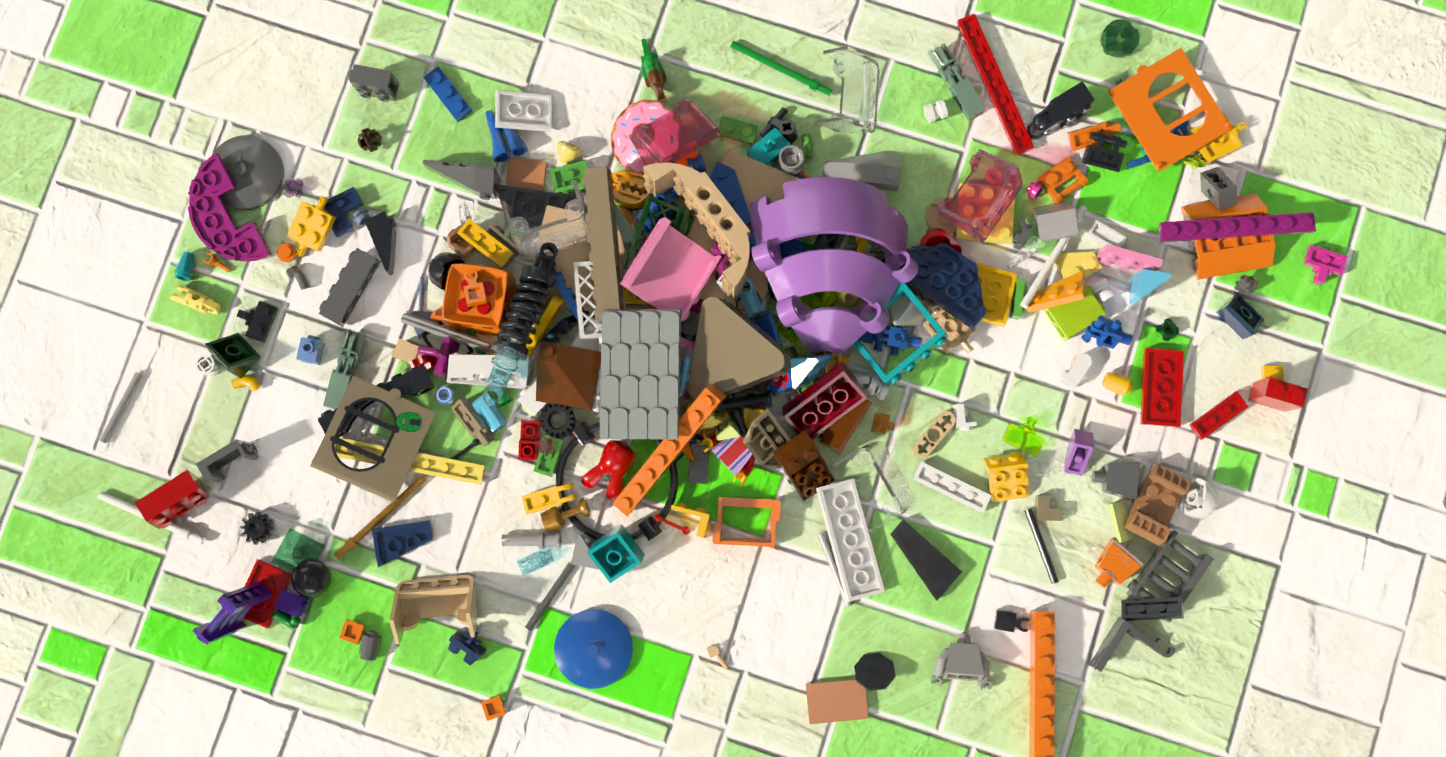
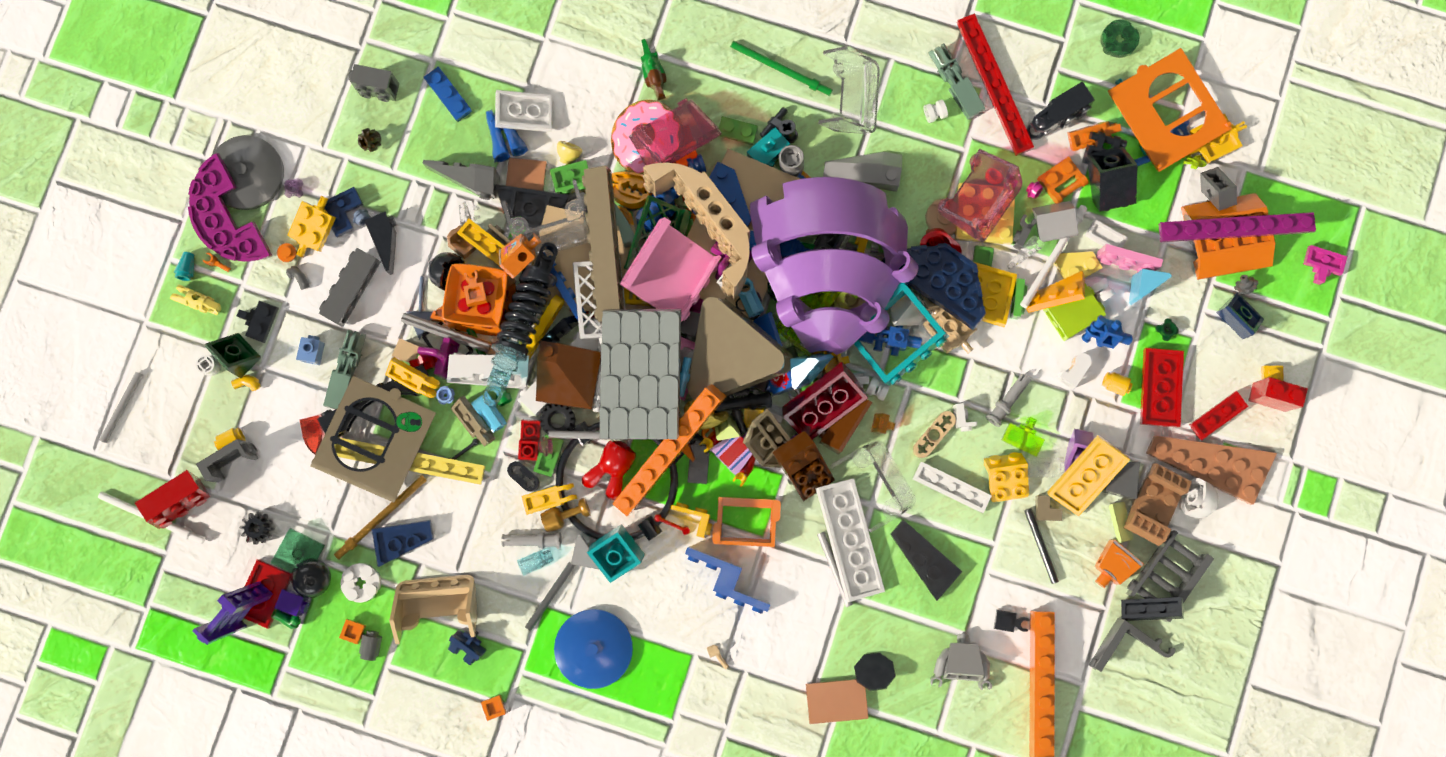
bright green arm [801,133,813,158] -> none
none -> yellow brick [214,427,246,450]
none -> clear red plate [299,415,324,455]
none -> white plate [341,563,381,603]
none -> yellow hinge [385,357,440,398]
none -> orange torso [499,233,541,279]
none -> black beam [507,461,540,492]
none -> light grey bar [549,430,627,440]
none -> bracket [685,547,770,614]
none -> bright green tile [972,245,994,267]
none -> light grey pin [986,373,1031,427]
none -> yellow plate [1047,435,1130,516]
none -> black slope [1086,146,1138,212]
none -> nougat wing [1146,436,1277,505]

